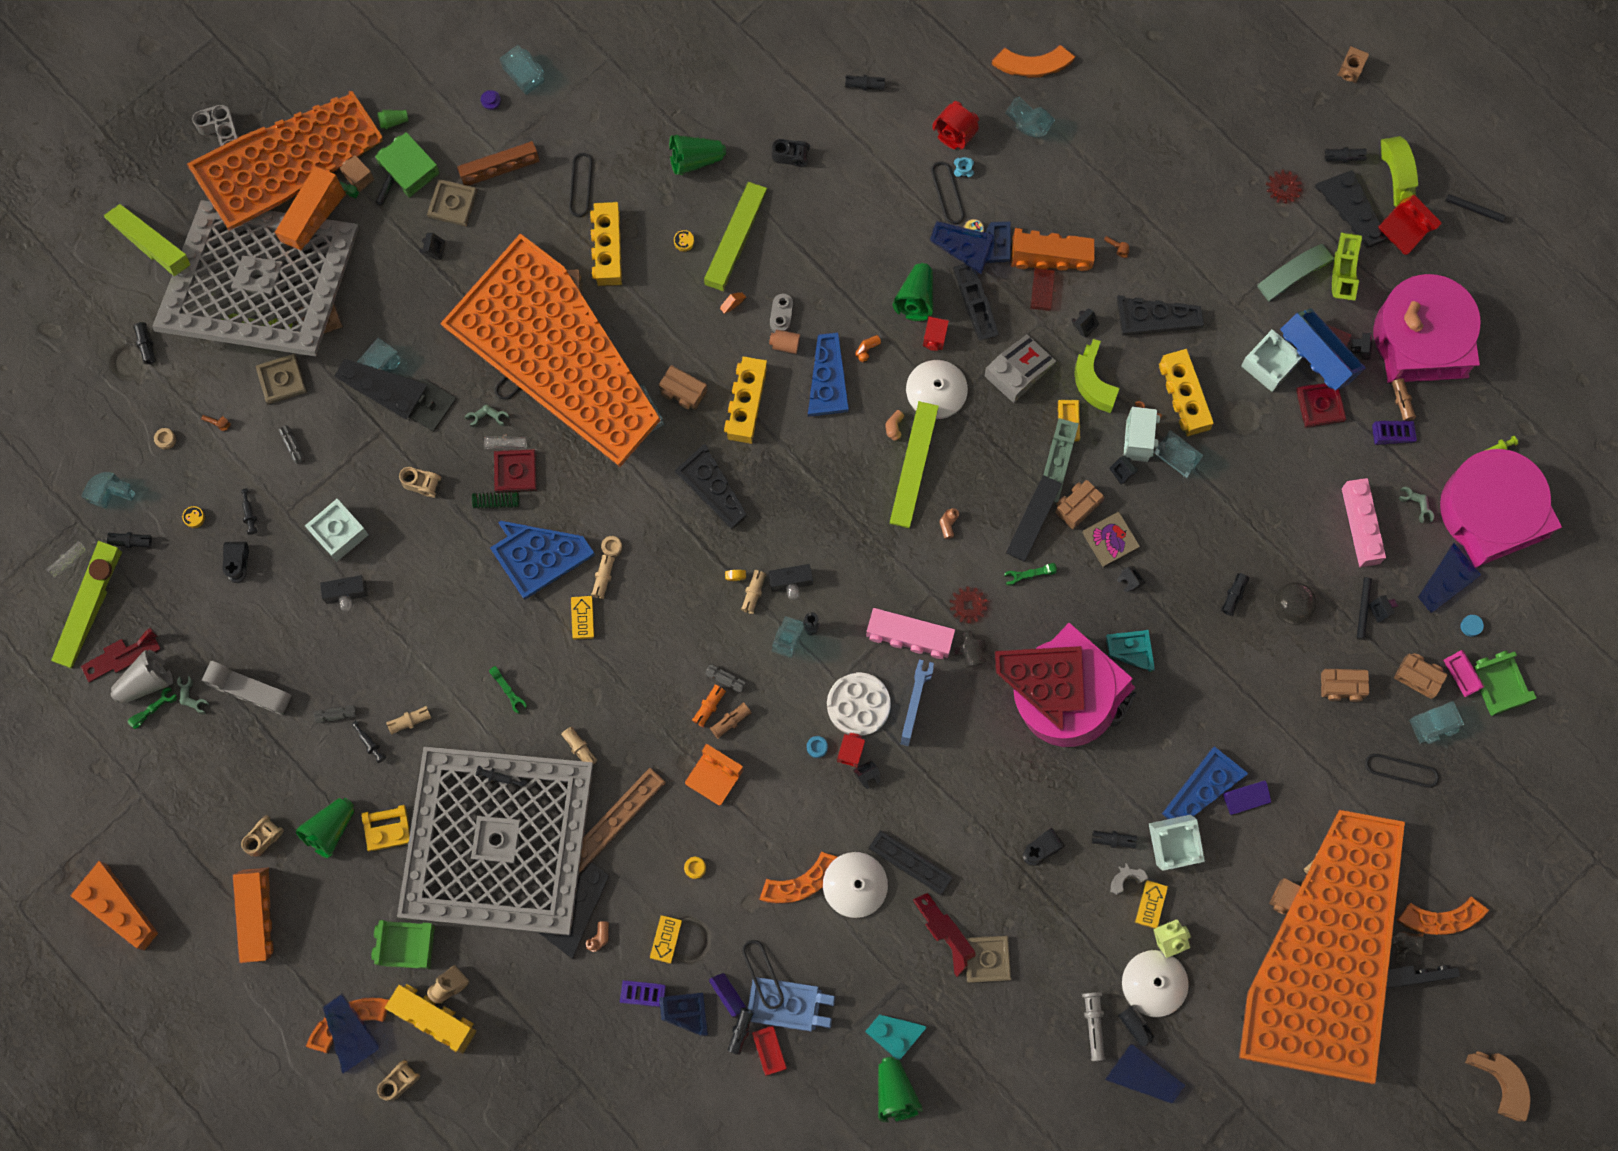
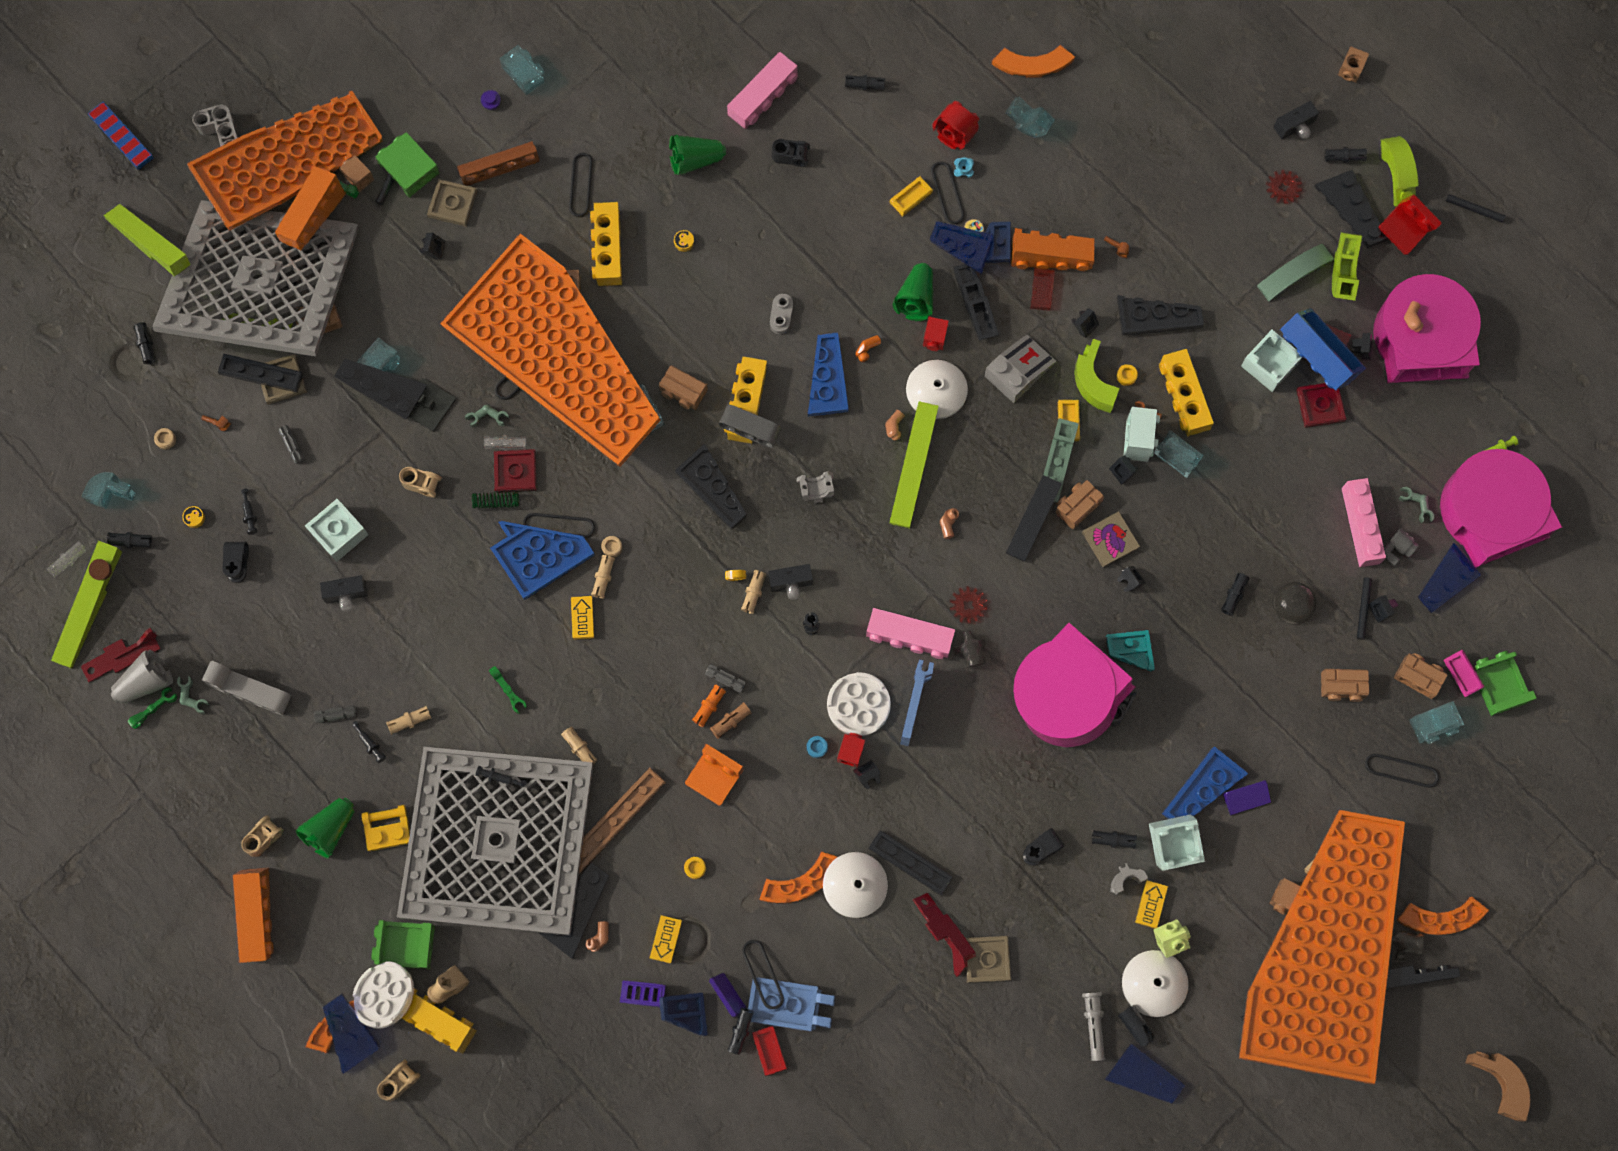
orange wedge [70,861,158,951] -> none
bright green cone [378,110,408,129] -> none
lime slope [704,182,767,292] -> none
orange tile [720,292,746,314] -> none
nougat brick [769,329,801,354] -> none
clear light blue brick [772,616,804,658] -> none
teal wing [865,1015,926,1060] -> none
green cone [878,1057,923,1122] -> none
dark red wing [995,646,1085,731] -> none
green piece [1004,563,1057,586] -> none
dark purple slope [1372,421,1417,445] -> none
medium nougat pin [1391,379,1416,421] -> none
dark azure tile [1460,615,1484,637] -> none
none -> tile [87,102,154,170]
none -> black tile [218,354,303,393]
none -> white tile [353,962,414,1028]
none -> black piece [523,513,595,538]
none -> dark grey beam [718,405,782,448]
none -> bright pink brick [727,52,798,129]
none -> light grey piece [796,471,834,504]
none -> yellow tile [890,176,933,217]
none -> yellow tile [1117,364,1138,386]
none -> black piece [1273,100,1319,140]
none -> dark grey piece [1384,528,1419,566]

